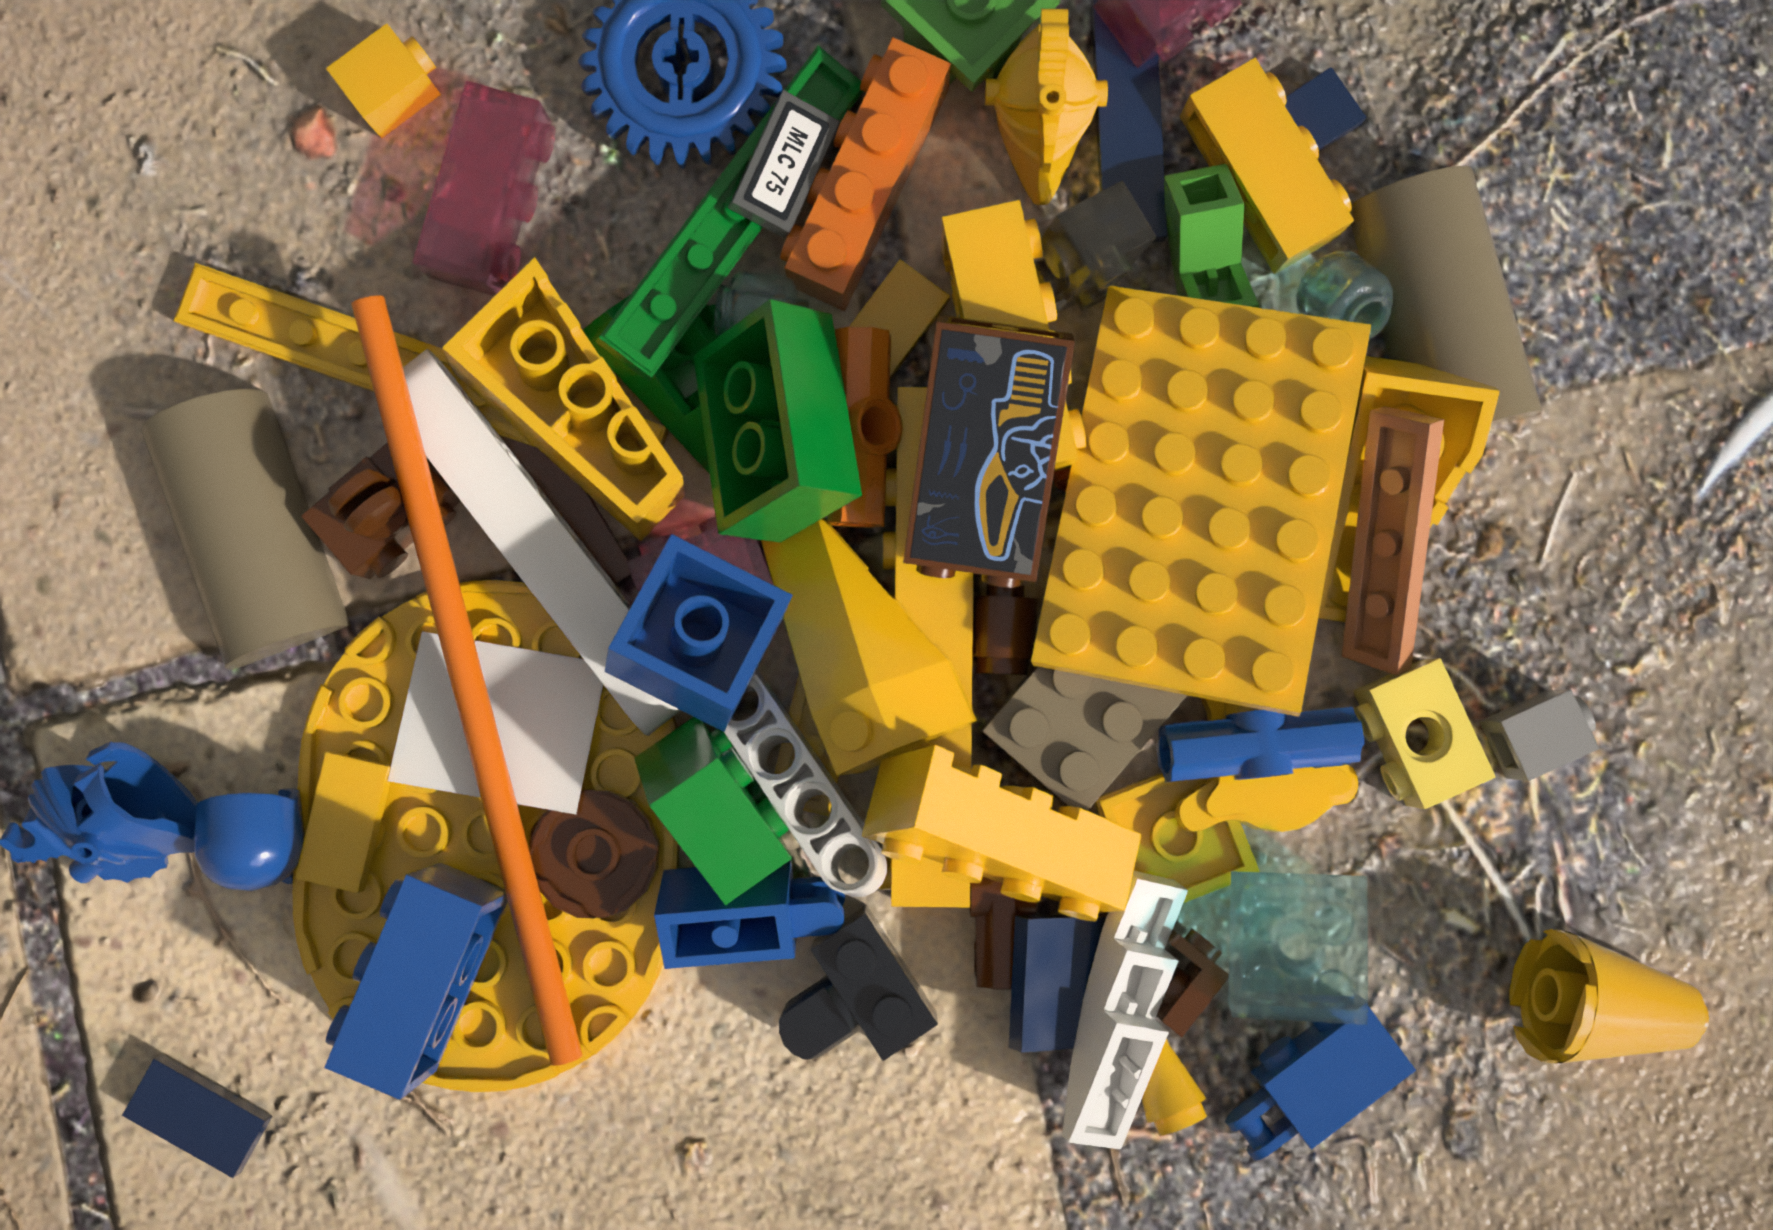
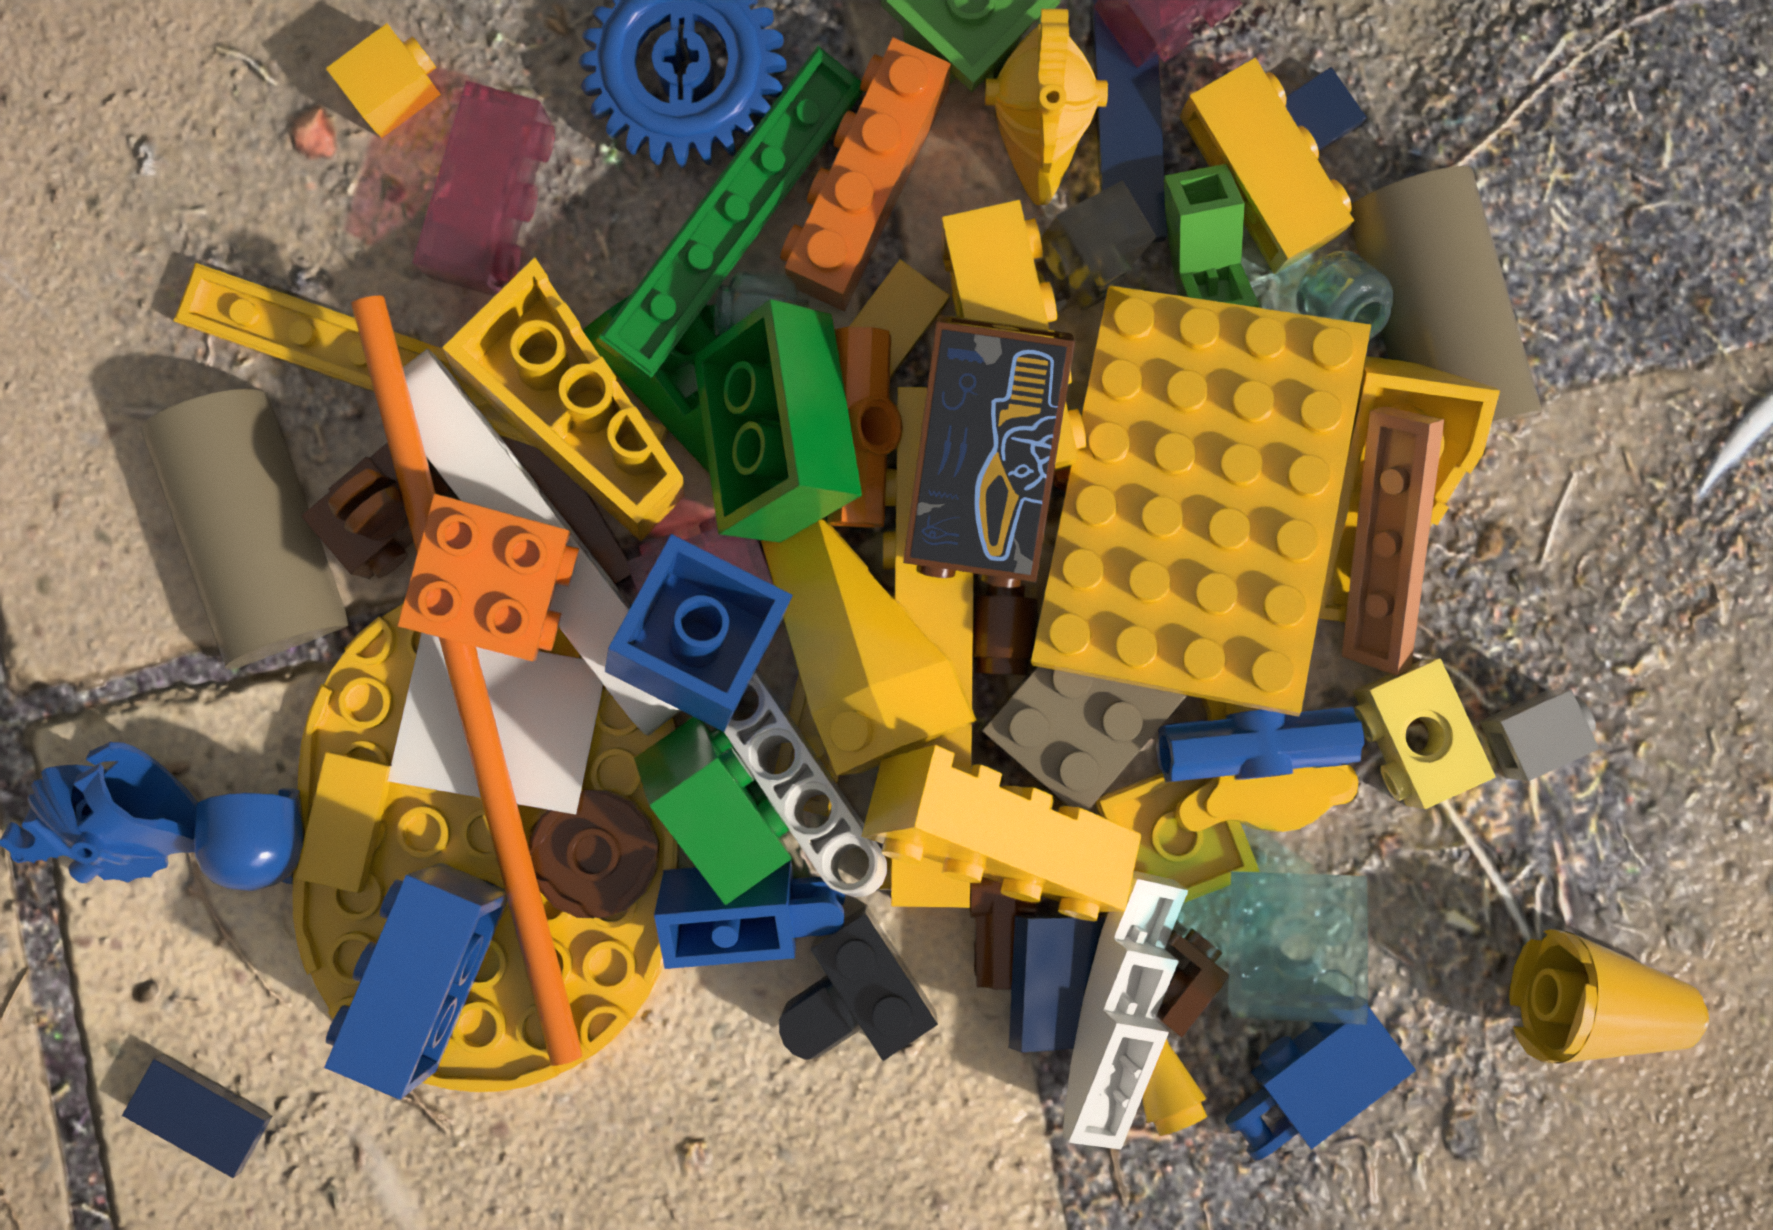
tile [728,90,840,238] -> none
none -> orange brick [397,494,579,662]

